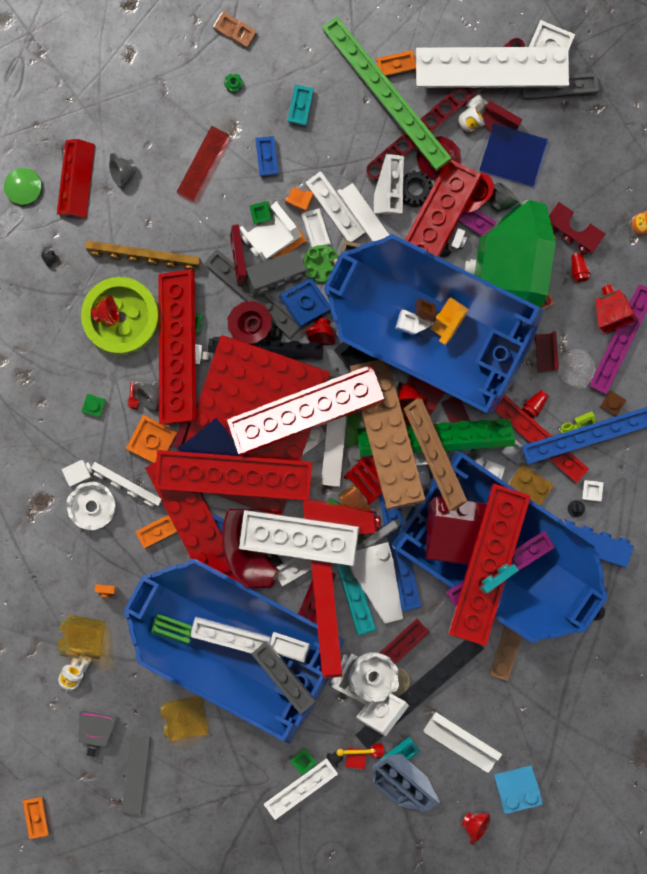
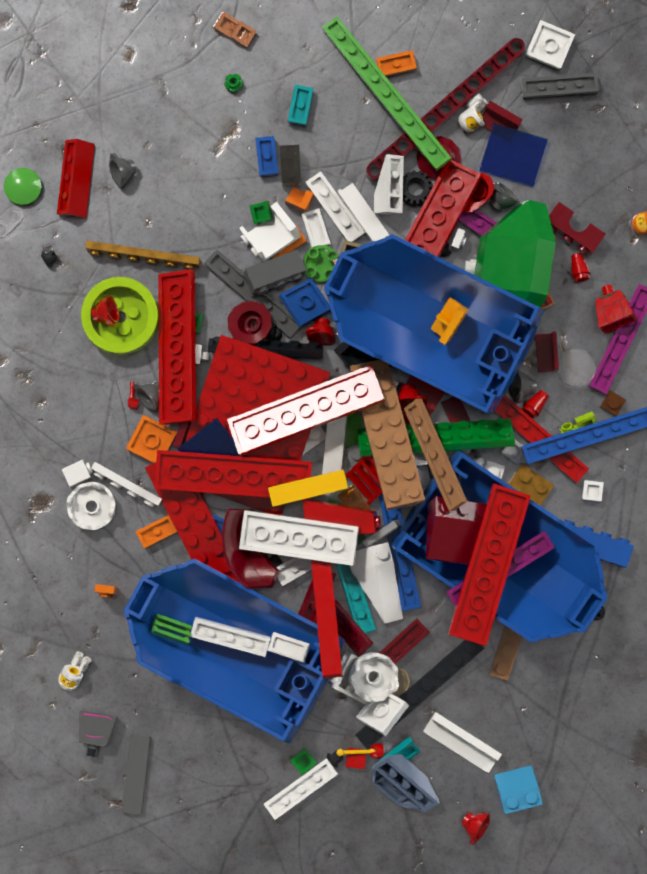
orange plate [23,797,49,839] -> none
clear yellow plate [57,614,106,659] -> none
green plate [81,394,106,418] -> none
clear yellow plate [160,696,209,741] -> none
clear red plate [177,125,229,202] -> none
dark red tile [229,224,247,284] -> none
dark grey plate [251,641,317,714] -> none
white tile [395,310,435,335] -> none
reddish brown plate [415,298,436,322] -> none
white plate [416,47,569,88] -> none
teal plate [479,563,519,594] -> none
black piece [568,500,585,517] -> none
none -> yellow tile [268,469,348,507]
none -> clear smoke brick [280,144,301,187]
none -> dark red plate [335,600,373,657]
none -> dark grey piece [509,370,537,403]

